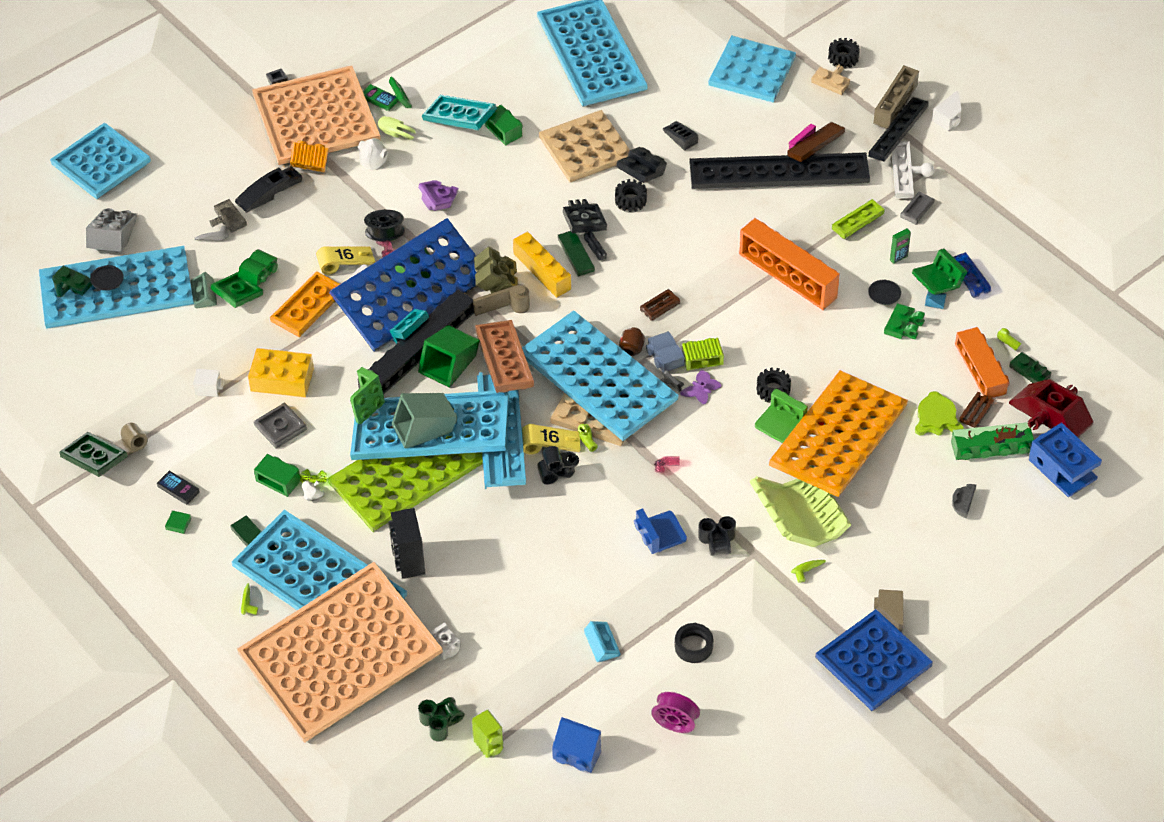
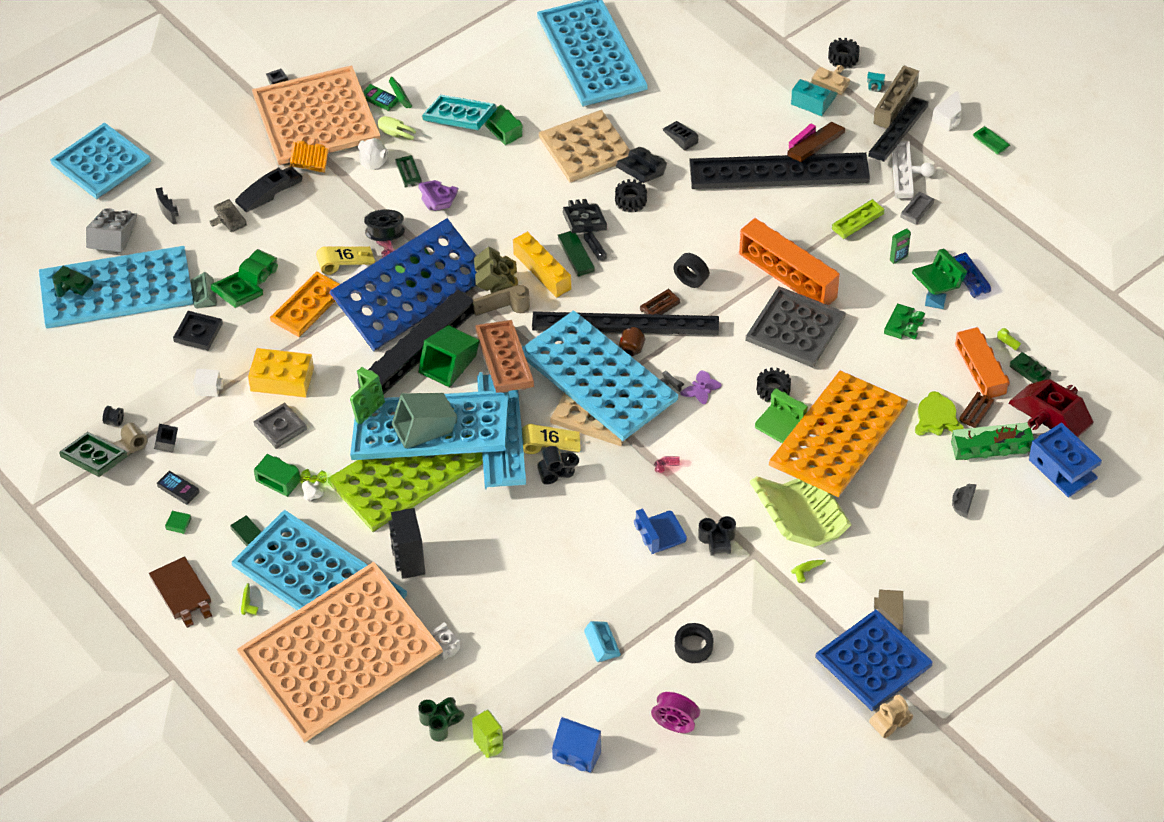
black piece [90,265,124,291] -> none
light grey bar [194,226,229,241] -> none
teal panel [390,309,429,344] -> none
lime arm [578,424,598,452] -> none
sand blue brick [646,331,684,372] -> none
lime brick [682,337,724,371] -> none
medium azure plate [708,36,796,103] -> none
black piece [868,279,901,305] -> none
none -> black wheel [102,405,124,427]
none -> reddish brown tile [149,556,212,628]
none -> black brick [154,423,178,453]
none -> black slope [155,187,179,224]
none -> black plate [173,310,223,351]
none -> dark green tile [395,155,422,188]
none -> black plate [532,311,719,335]
none -> black tyre [673,253,710,288]
none -> dark grey plate [745,286,846,368]
none -> teal slope [791,79,838,116]
none -> teal tile [867,72,885,92]
none -> tan piece [869,694,913,738]
none -> green tile [972,126,1010,155]

